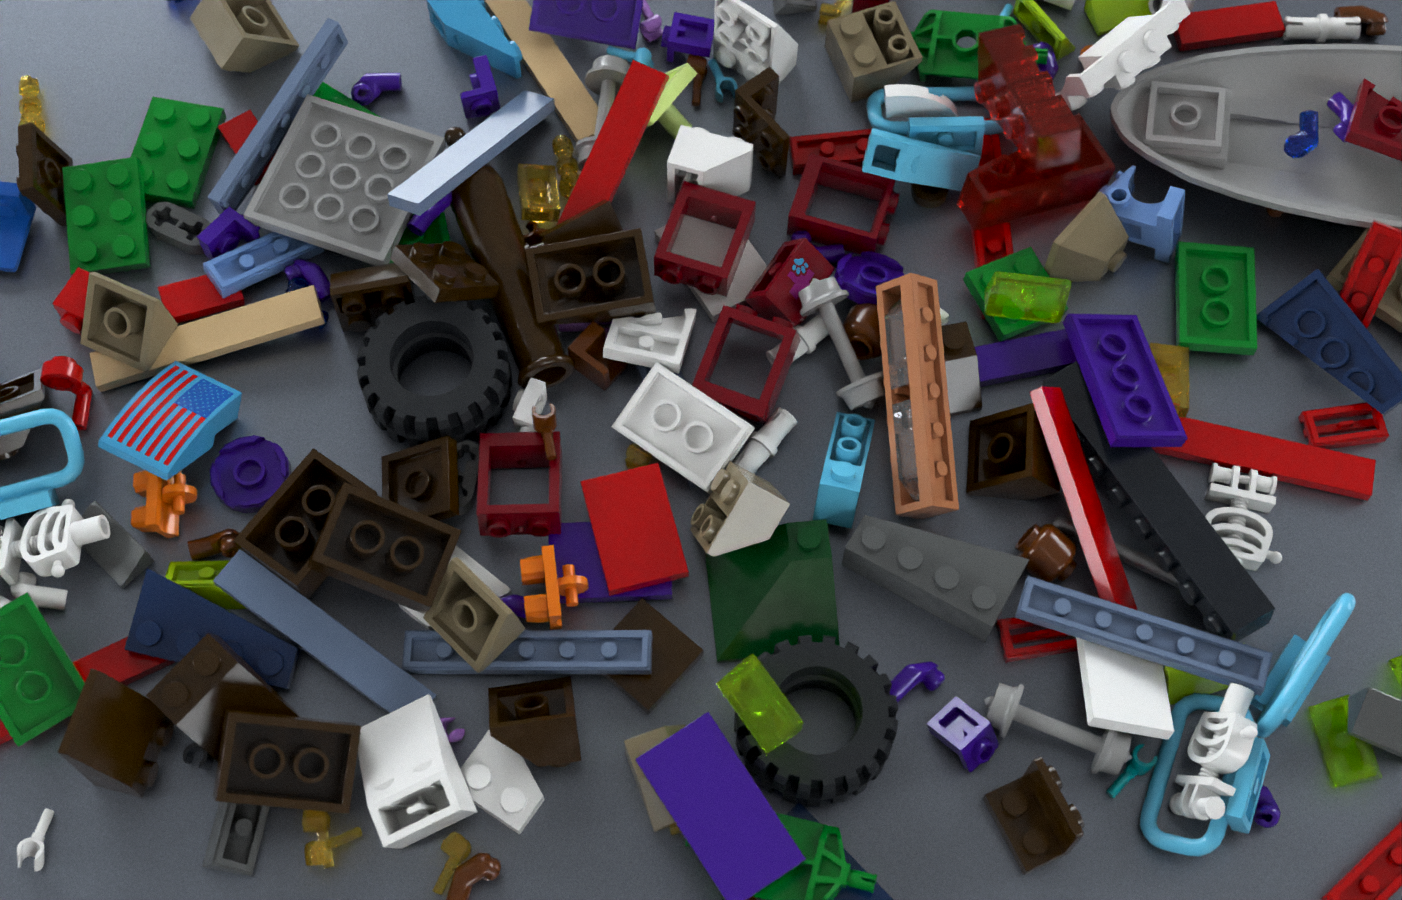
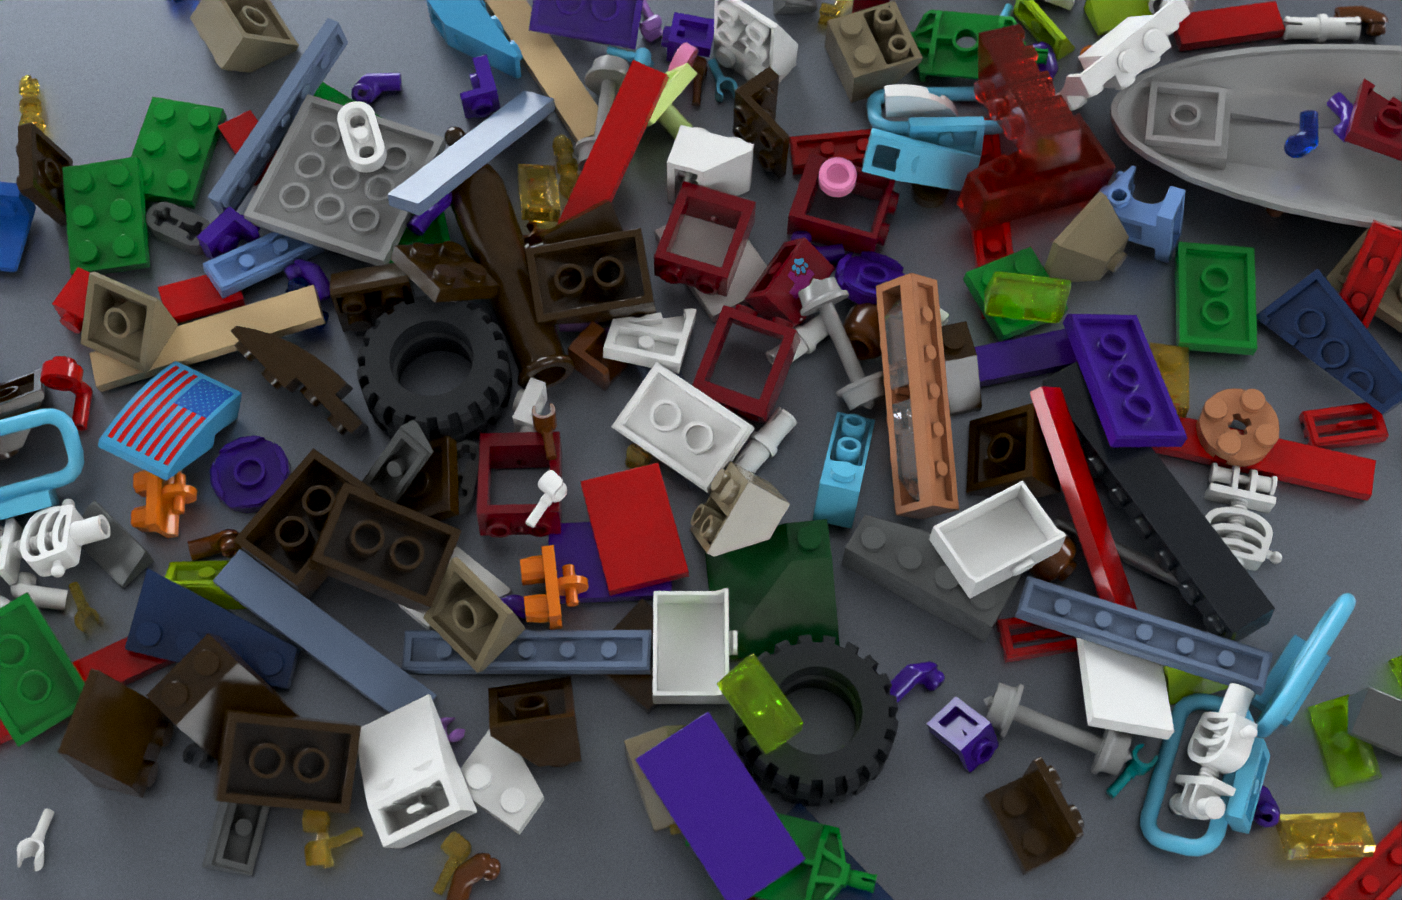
none -> clear yellow hand [68,582,104,634]
none -> dark brown slope [231,326,369,438]
none -> white plate [337,101,387,173]
none -> dark grey slope [362,420,433,503]
none -> white hand [525,470,567,528]
none -> white container [653,588,737,704]
none -> bright pink tile [668,42,698,71]
none -> bright pink tile [818,157,857,197]
none -> white container [929,481,1067,599]
none -> nougat plate [1196,388,1280,467]
none -> clear yellow plate [1275,812,1376,860]

